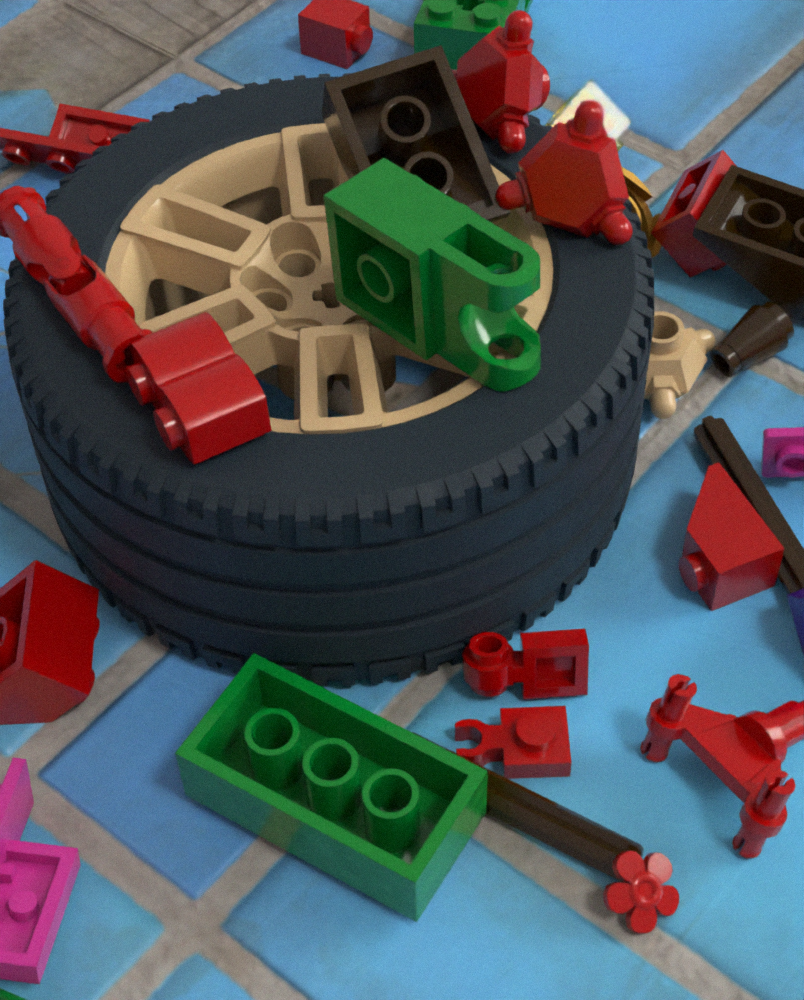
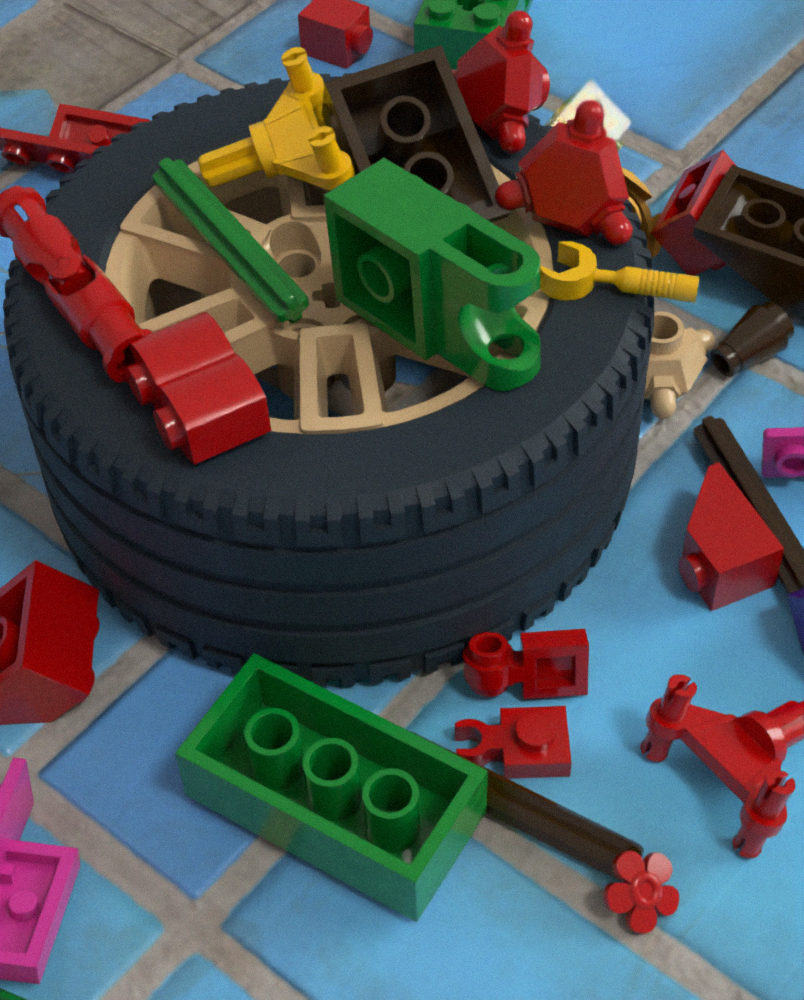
none -> green axle [153,157,309,324]
none -> yellow axle [198,47,355,191]
none -> yellow piece [540,241,700,303]

